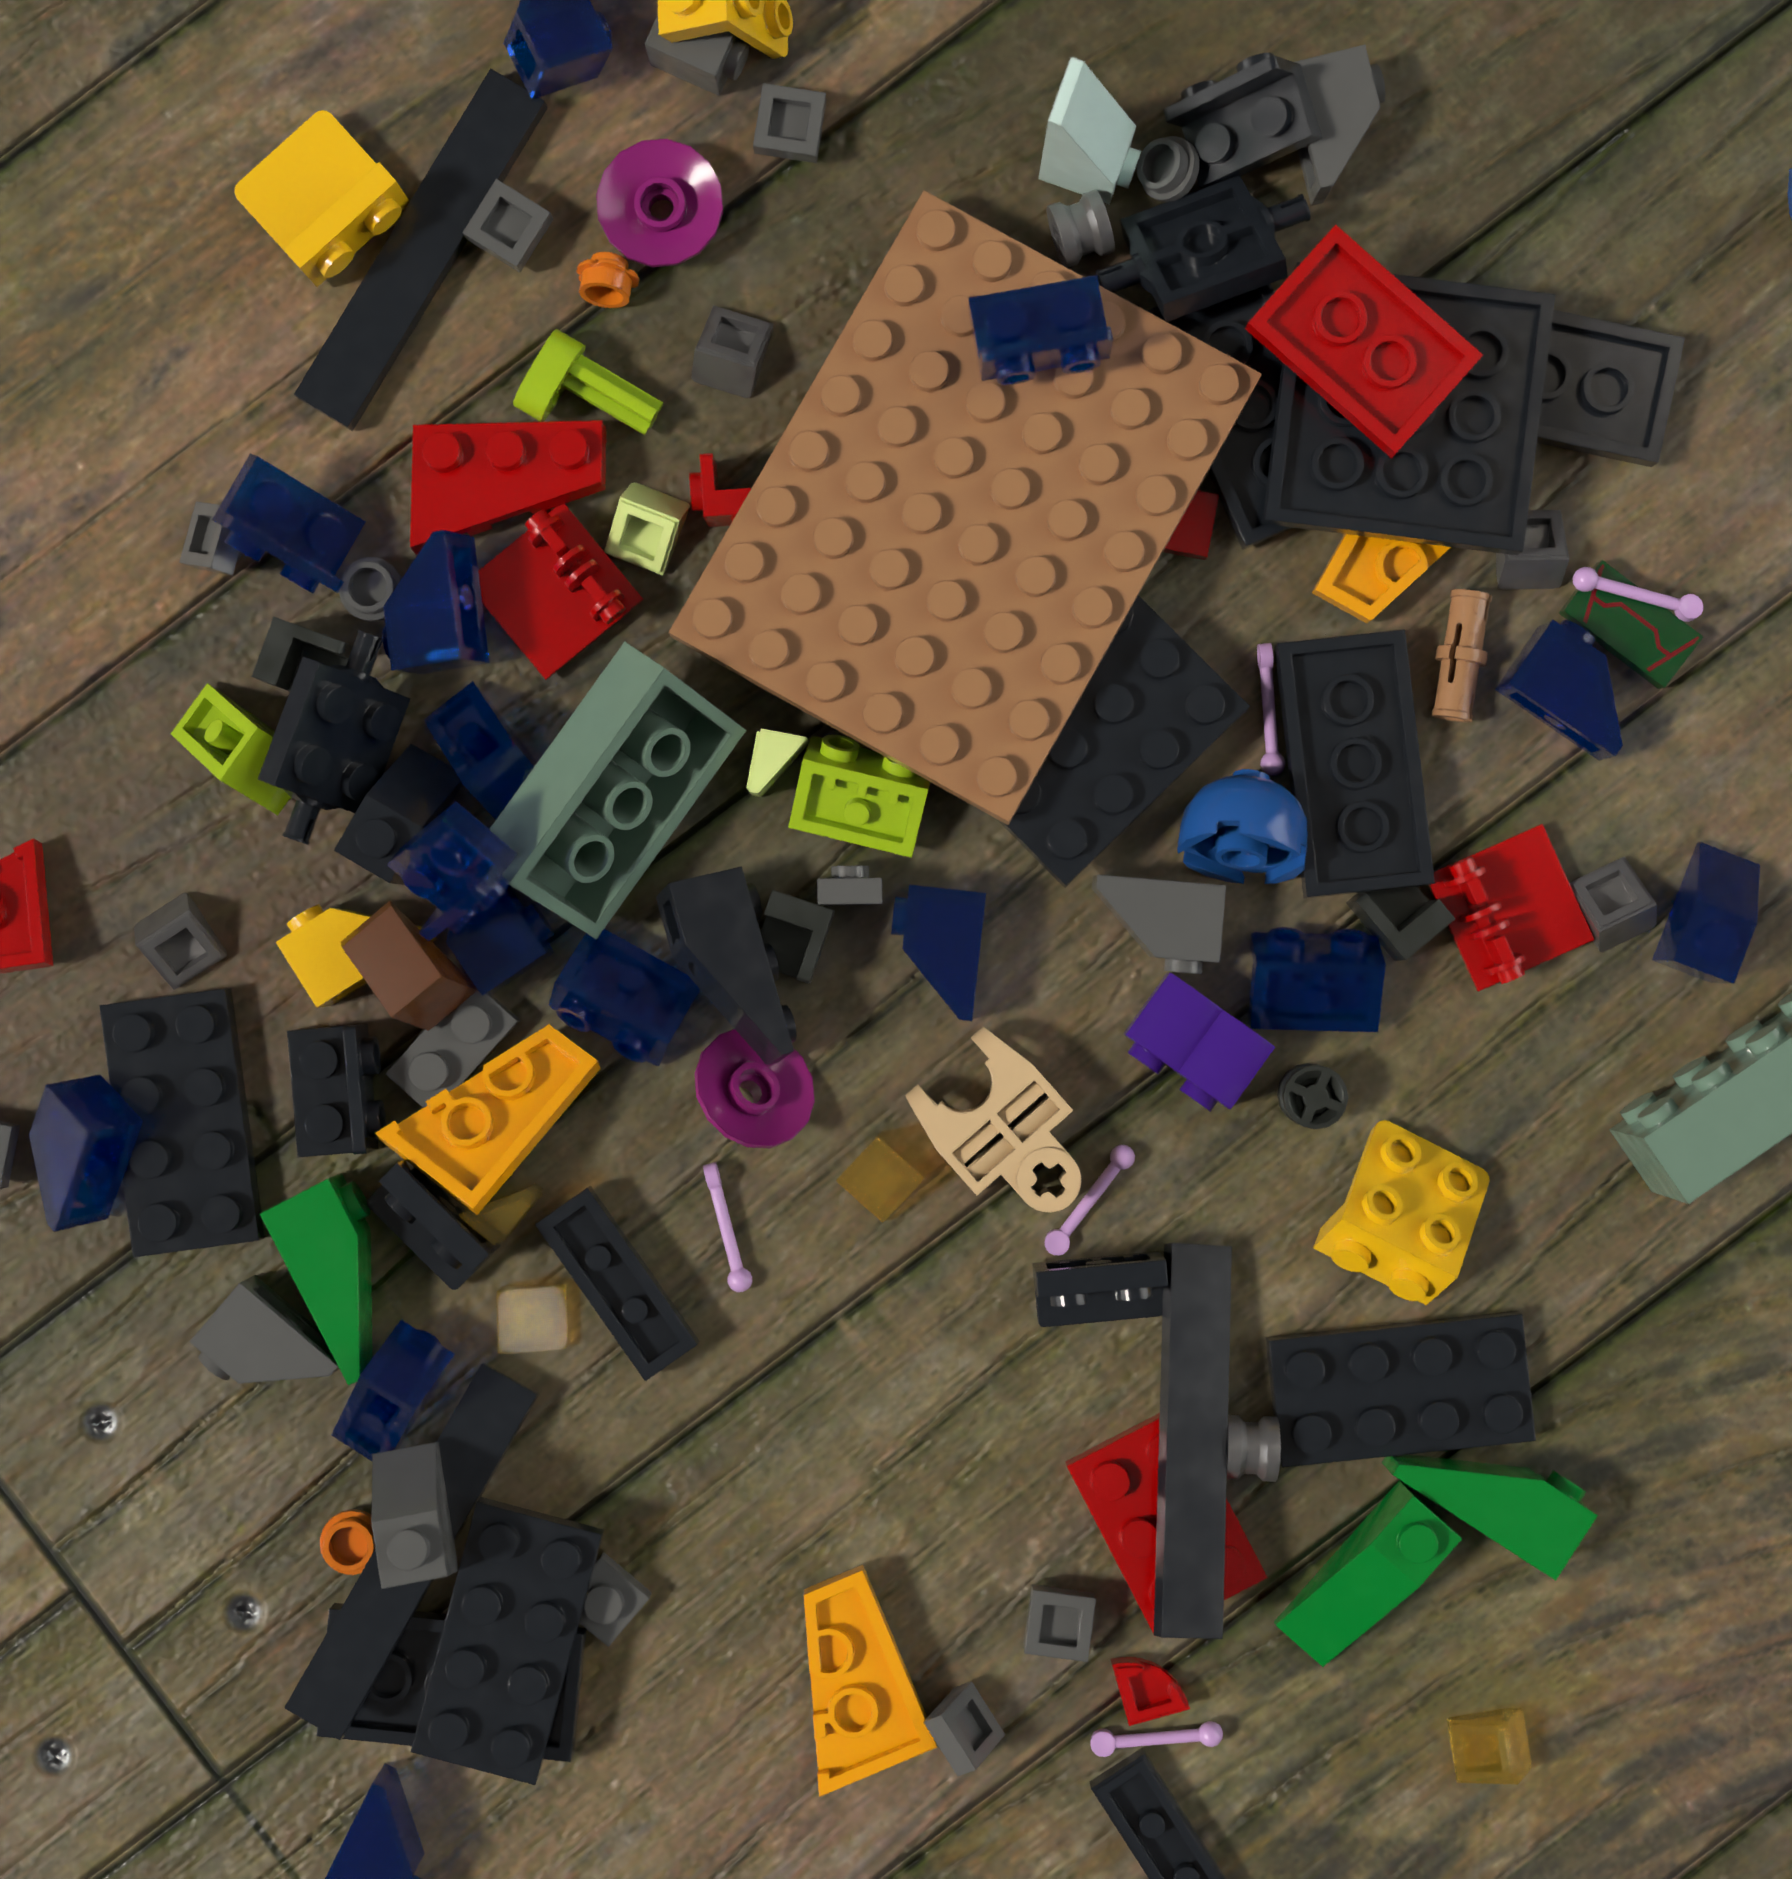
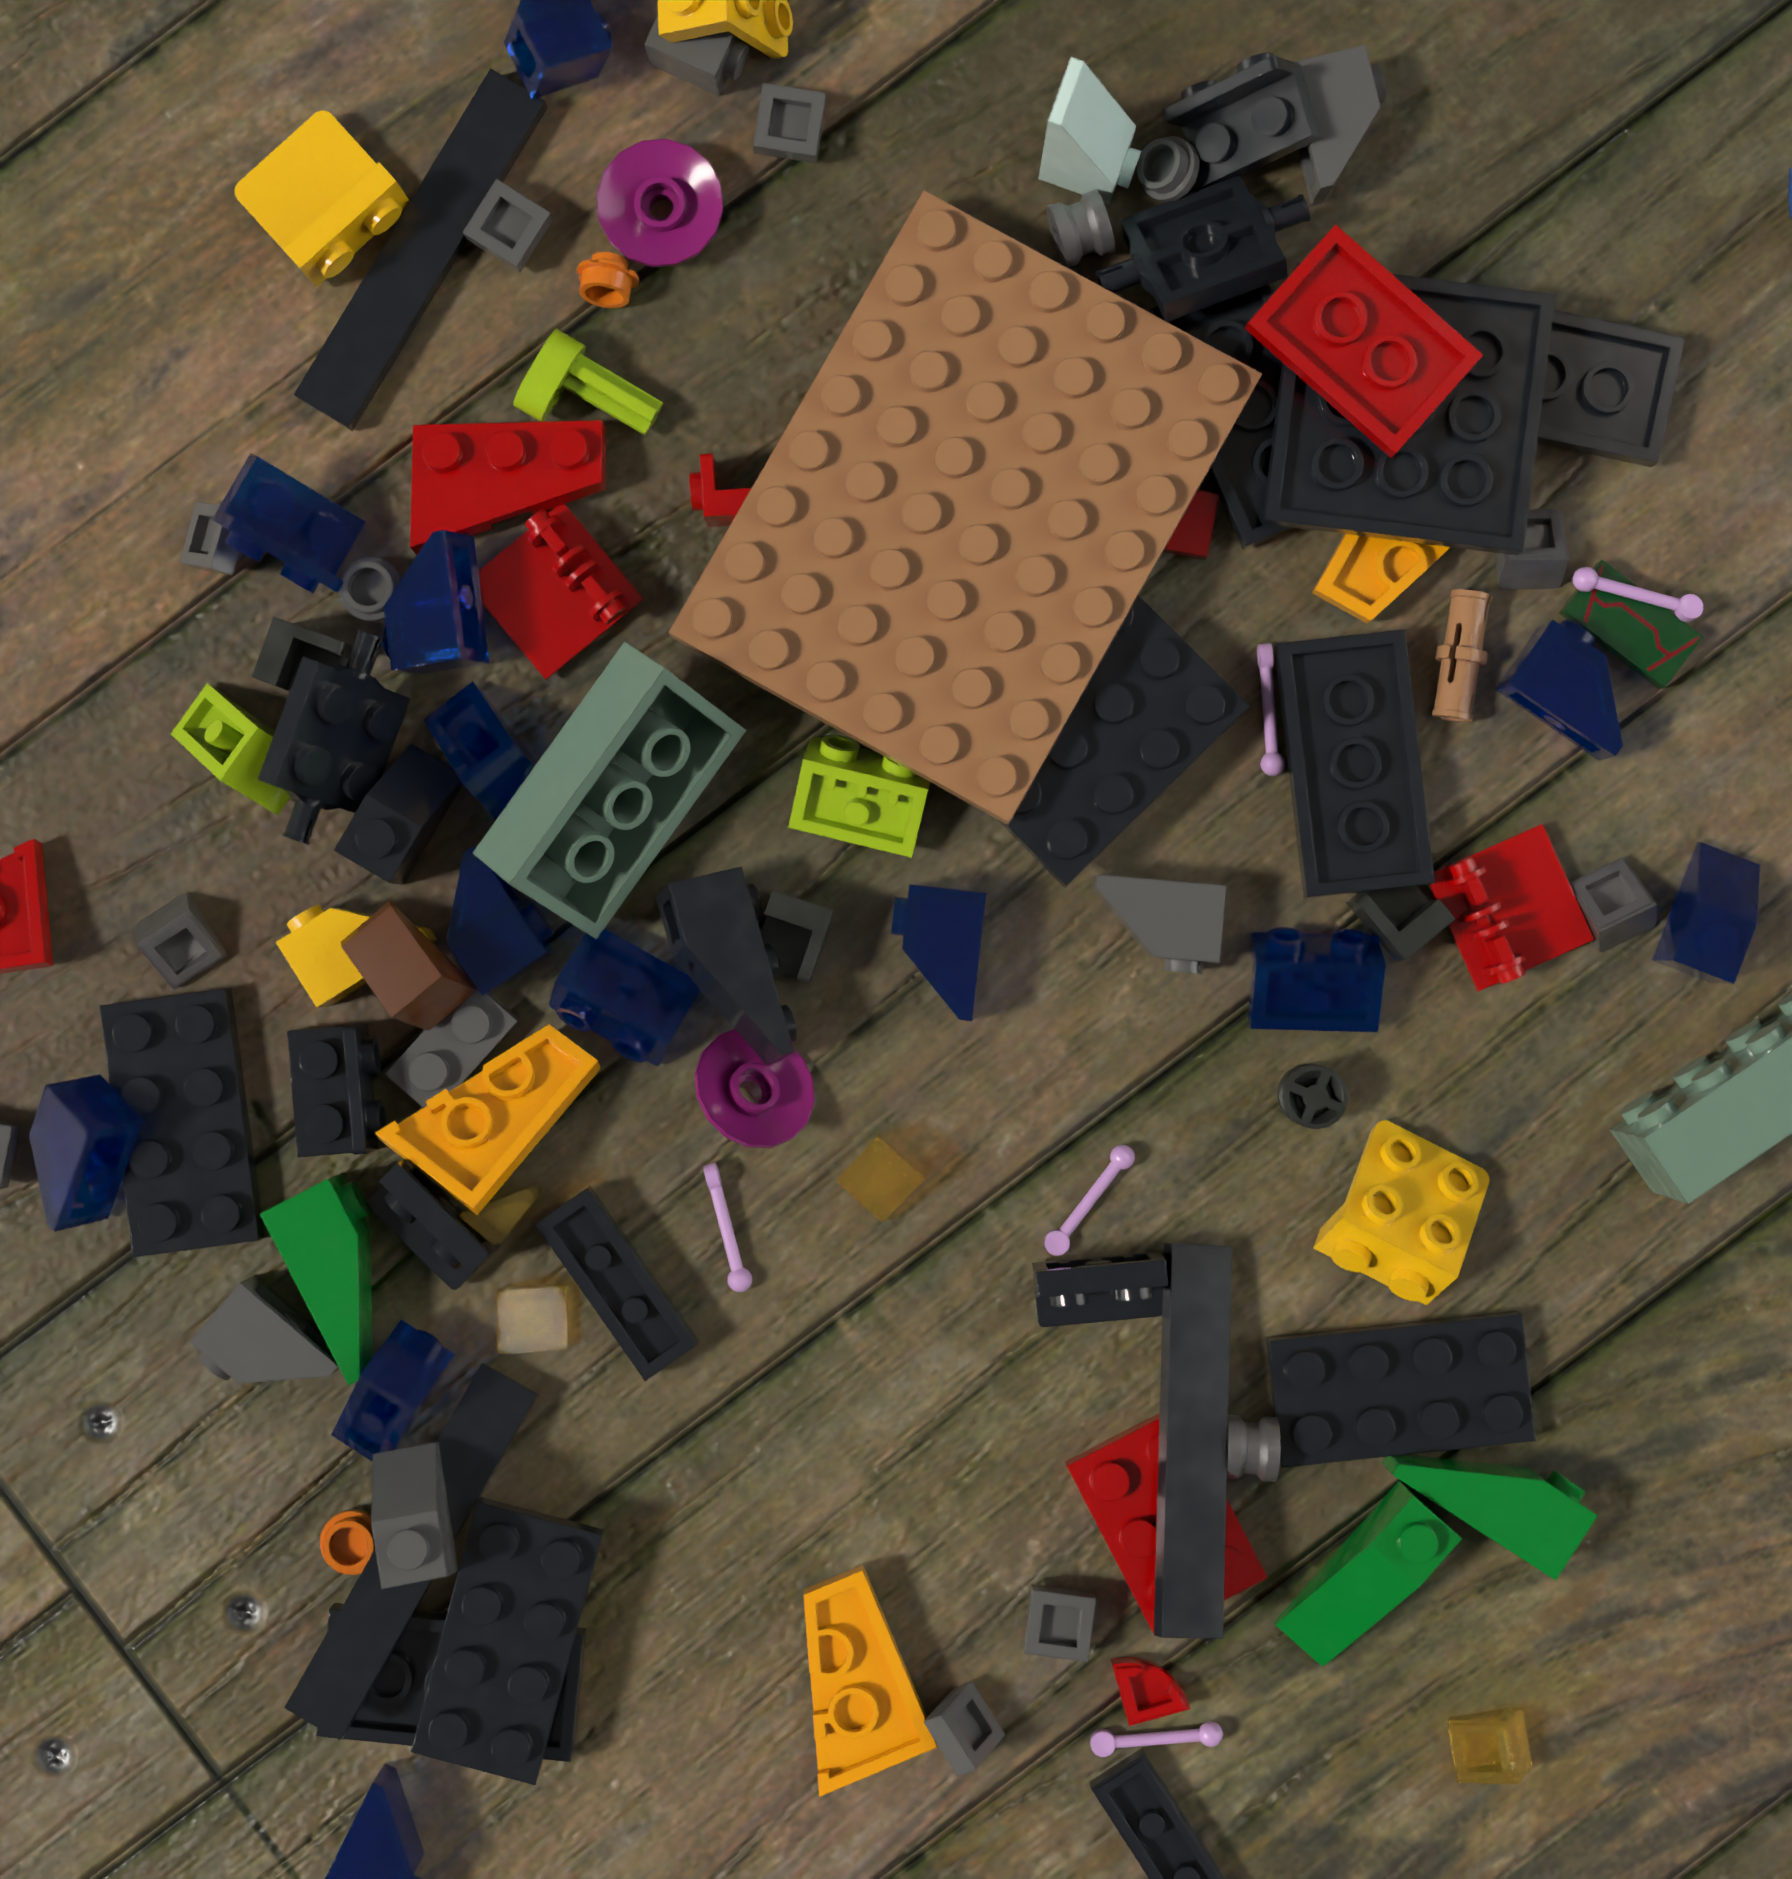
clear blue bracket [387,801,517,941] -> none
dark grey plate [580,1552,652,1647] -> none
yellowish green slope [604,483,690,575] -> none
flat silver slope [691,305,774,398] -> none
yellowish green slope [746,728,809,797] -> none
dark grey plate [817,866,883,905] -> none
tan piece [905,1027,1081,1212] -> none
clear blue bracket [968,275,1113,385] -> none
dark purple brick [1123,972,1275,1112] -> none
blue cylinder [1177,769,1307,884] -> none

